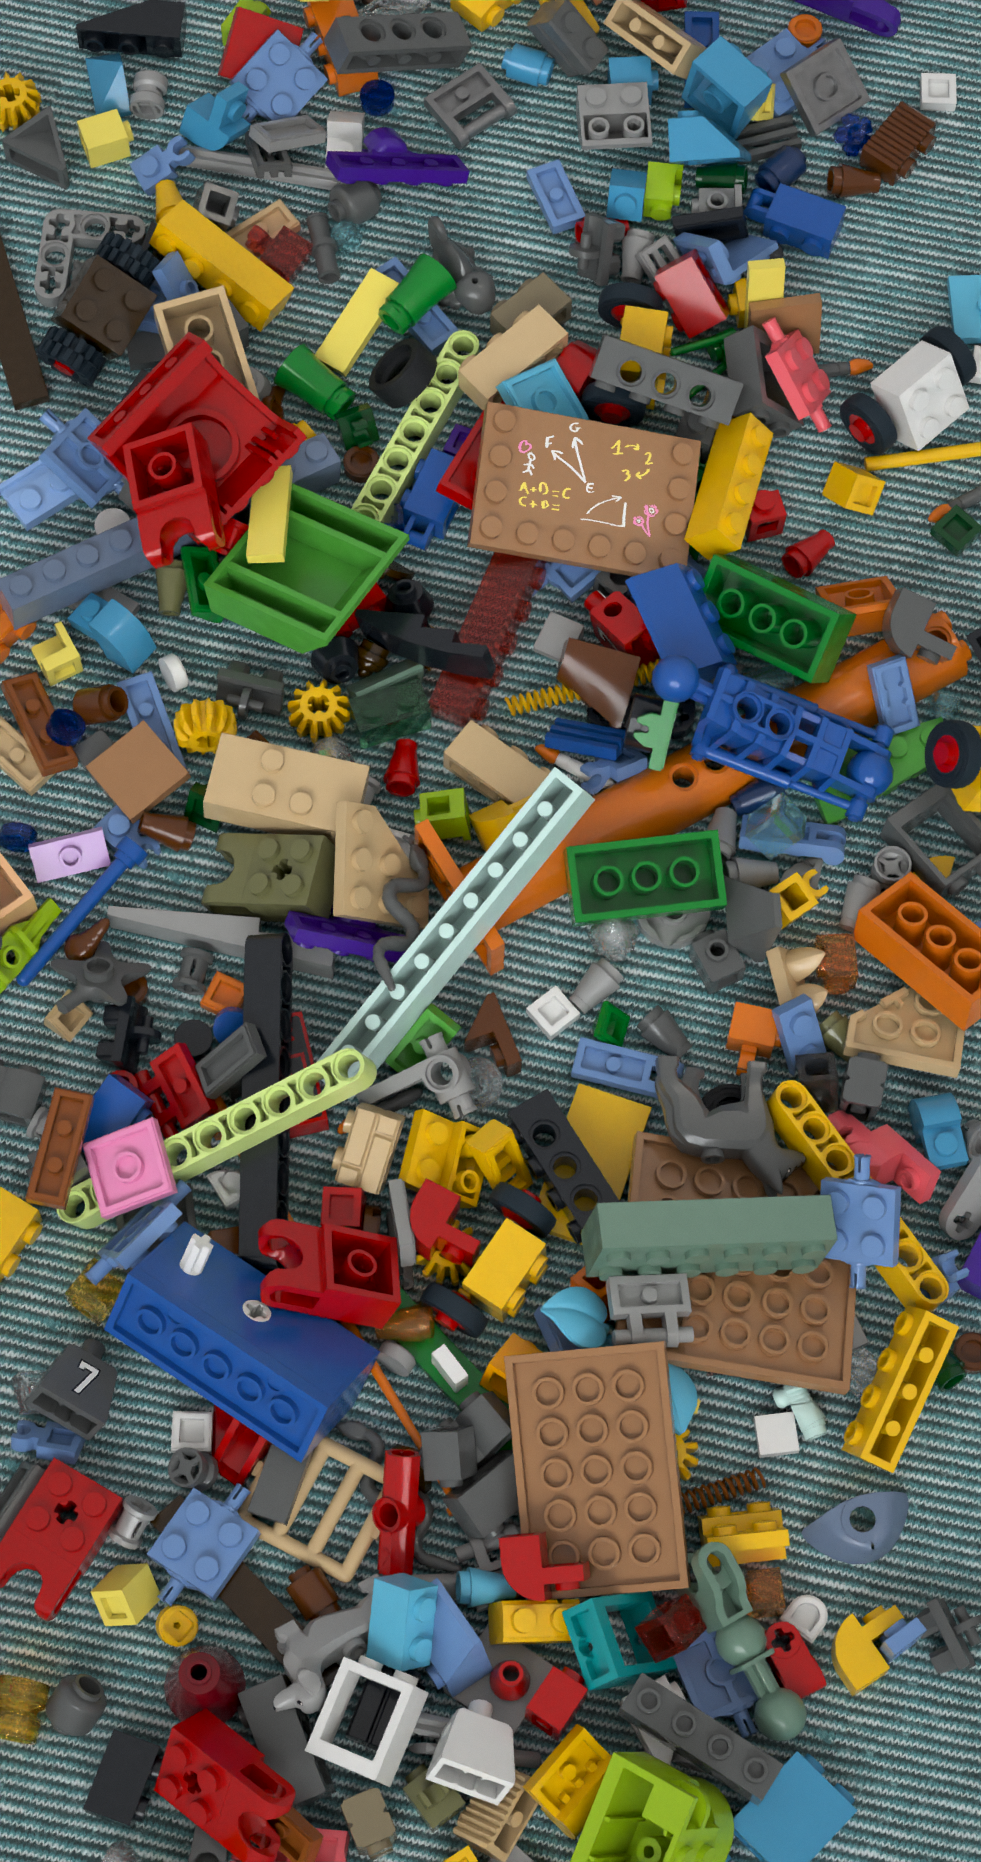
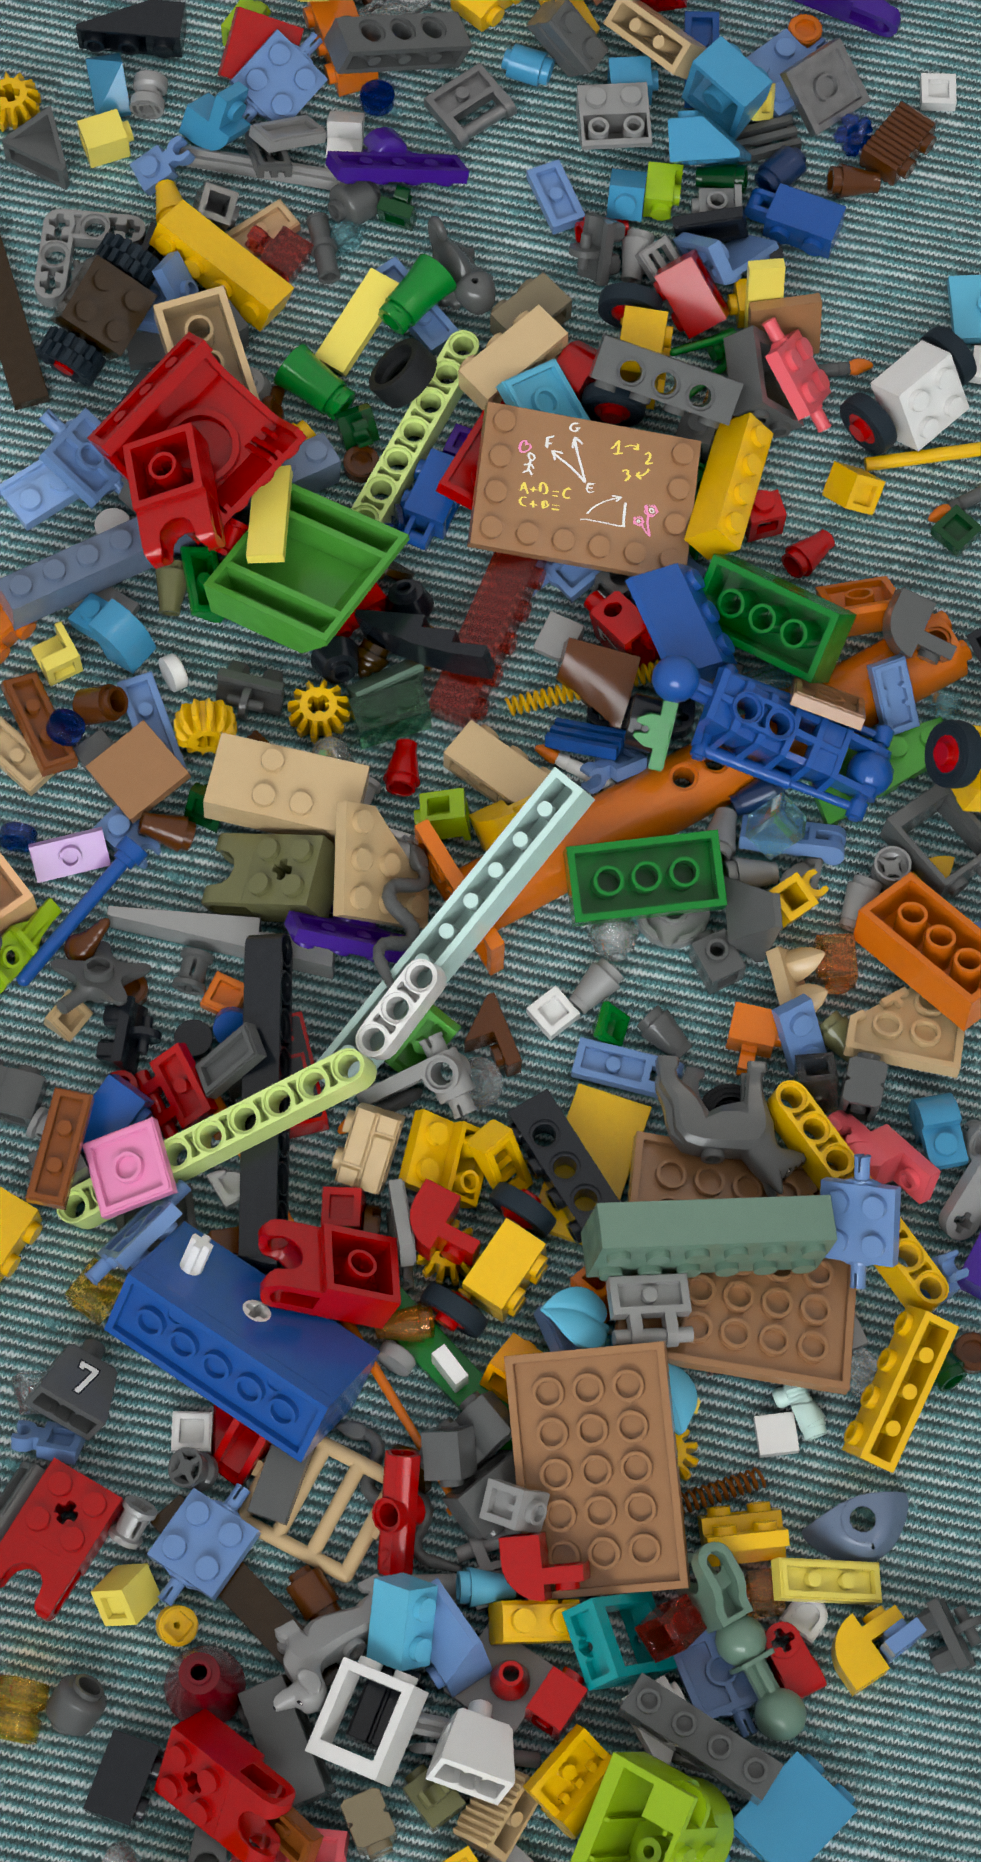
none -> white beam [355,959,447,1060]
none -> dark green tile [377,185,417,231]
none -> light grey bracket [479,1478,550,1533]
none -> light yellow tile [771,1557,882,1605]
none -> medium nougat tile [790,676,866,731]

